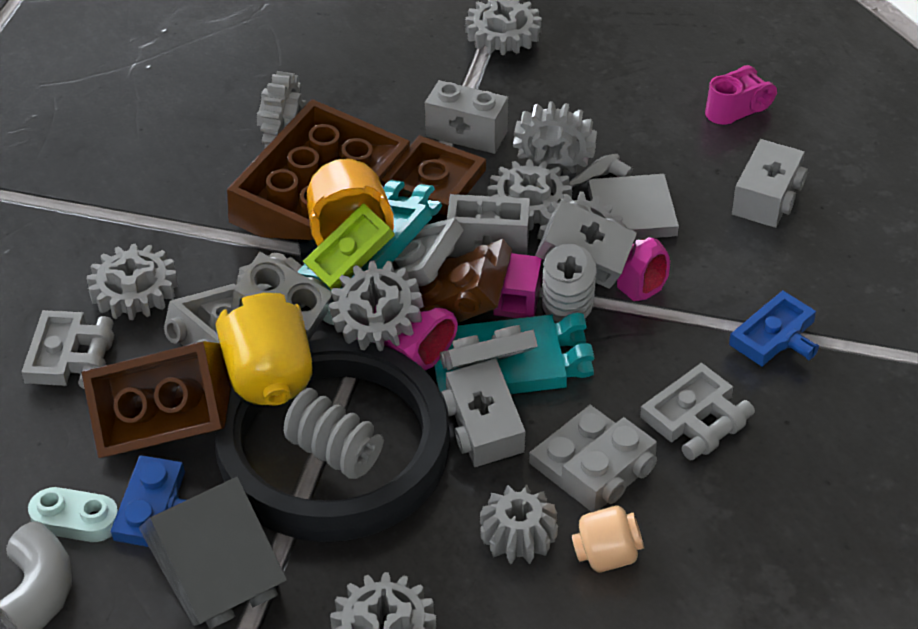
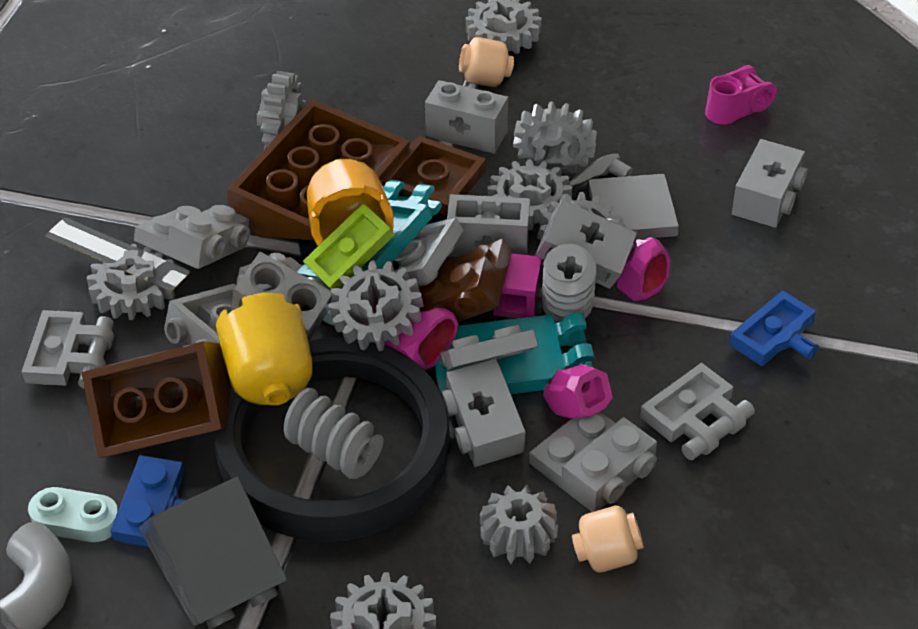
none -> sticker [45,218,190,291]
none -> light grey plate [134,205,250,269]
none -> light nougat head [459,37,514,87]
none -> dark pink rock [543,364,613,419]

